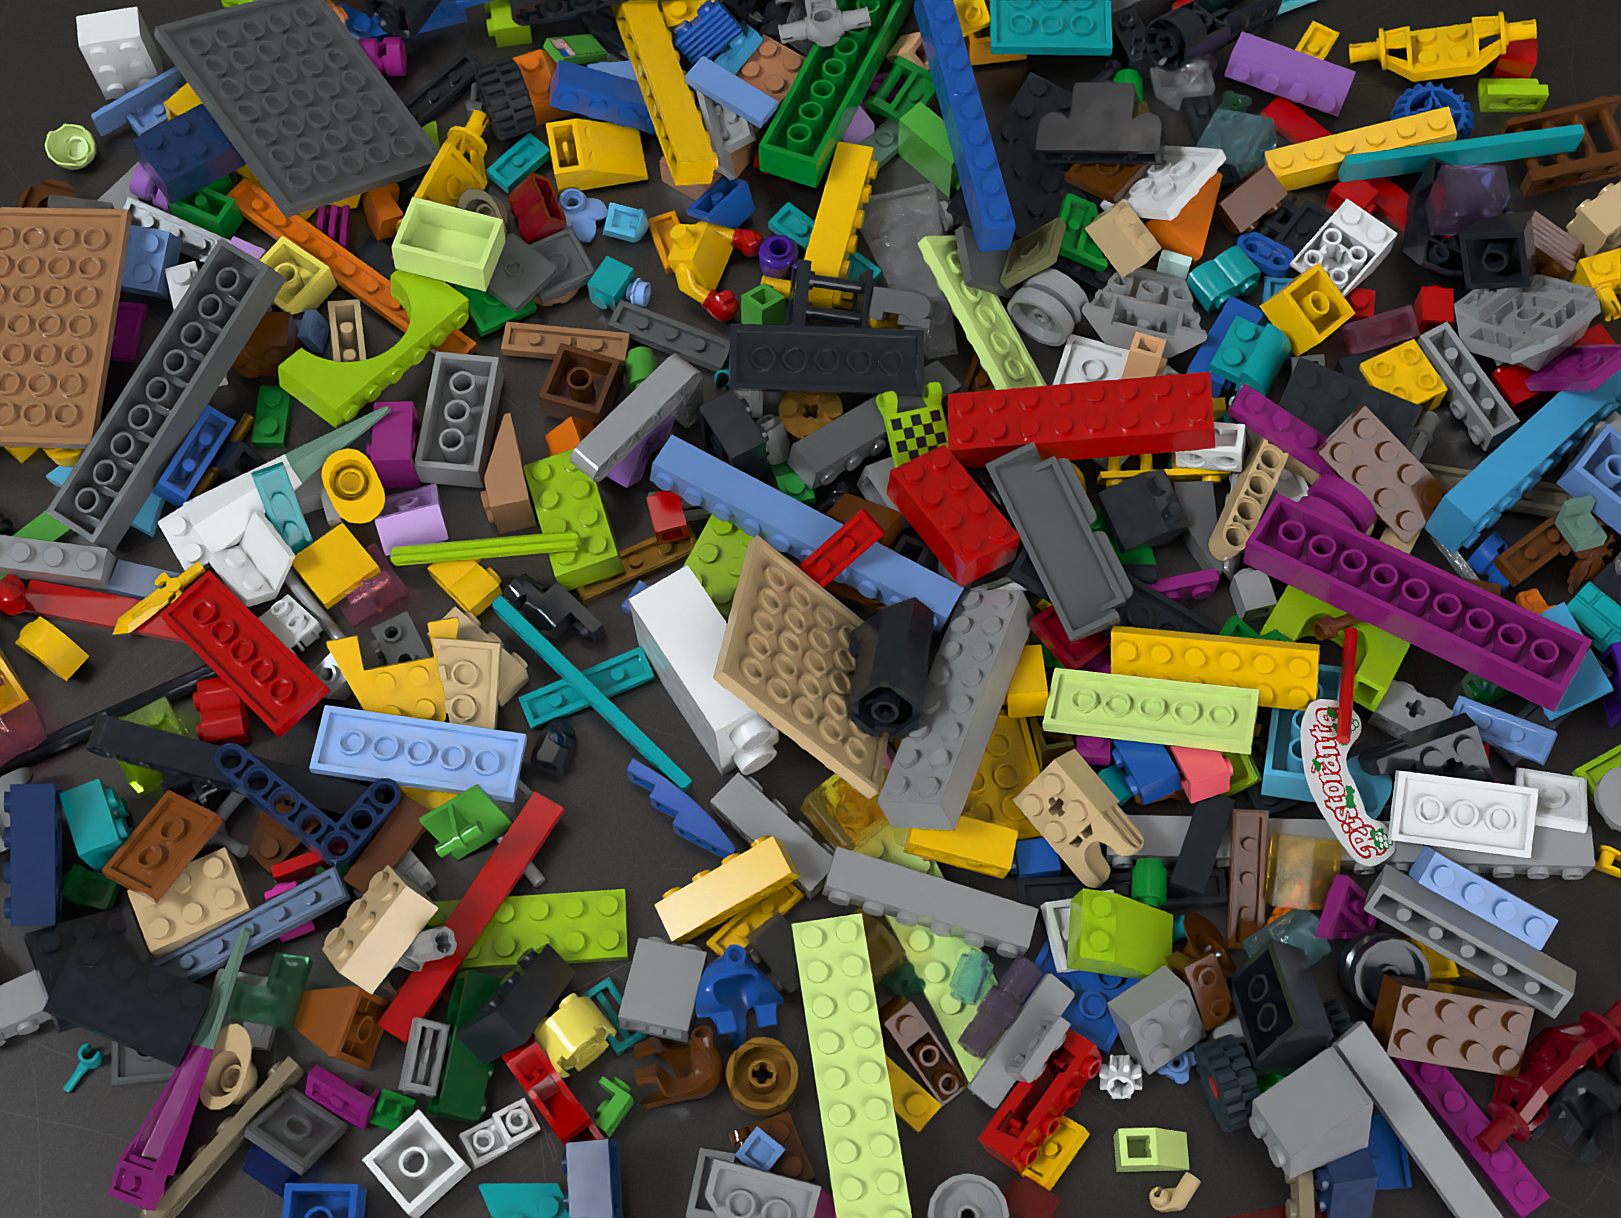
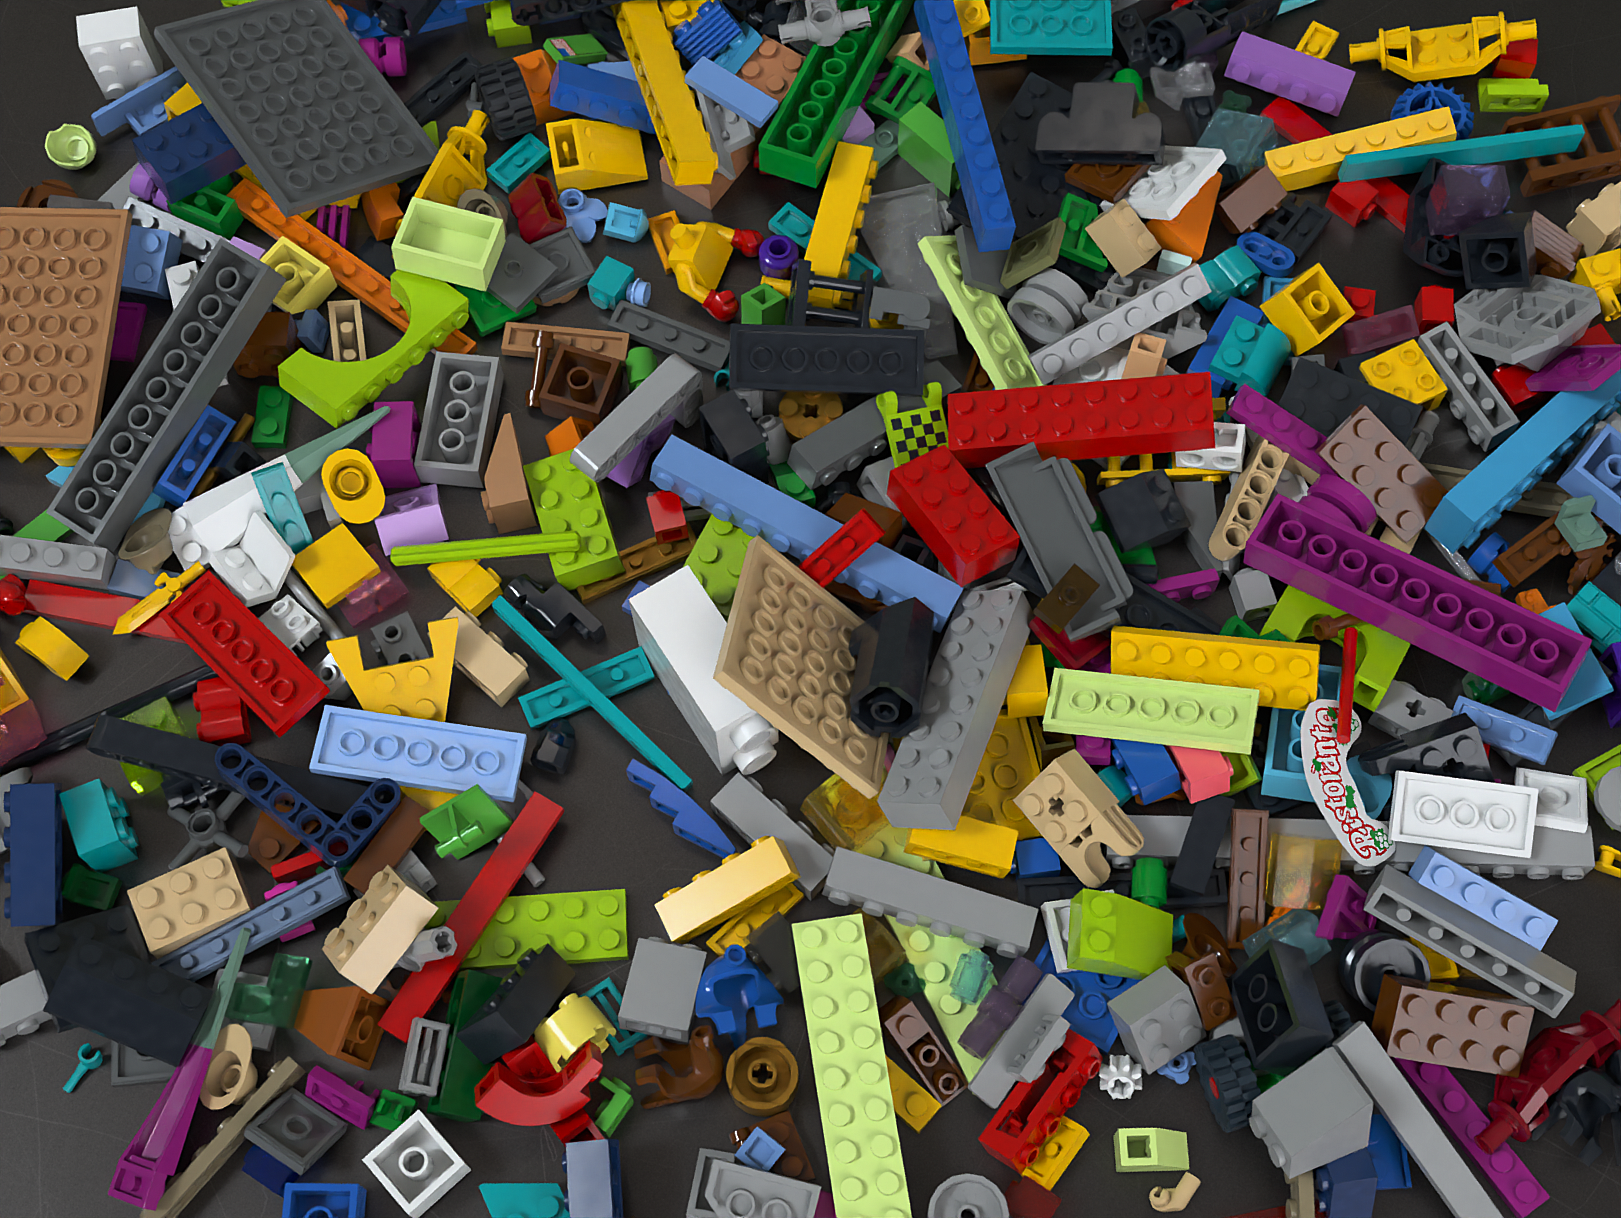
dark orange plate [101,790,223,904] -> none
tan wing [433,637,502,730] -> none
white slope [458,1098,541,1170] -> none
blue slope [686,175,755,229] -> none
white slope [1290,199,1398,297] -> none
none -> dark tan piece [118,508,173,575]
none -> red arch [475,1040,603,1126]
none -> reddish brown bar [525,330,554,409]
none -> light grey plate [1028,263,1211,385]
none -> dark brown plate [1033,563,1100,634]

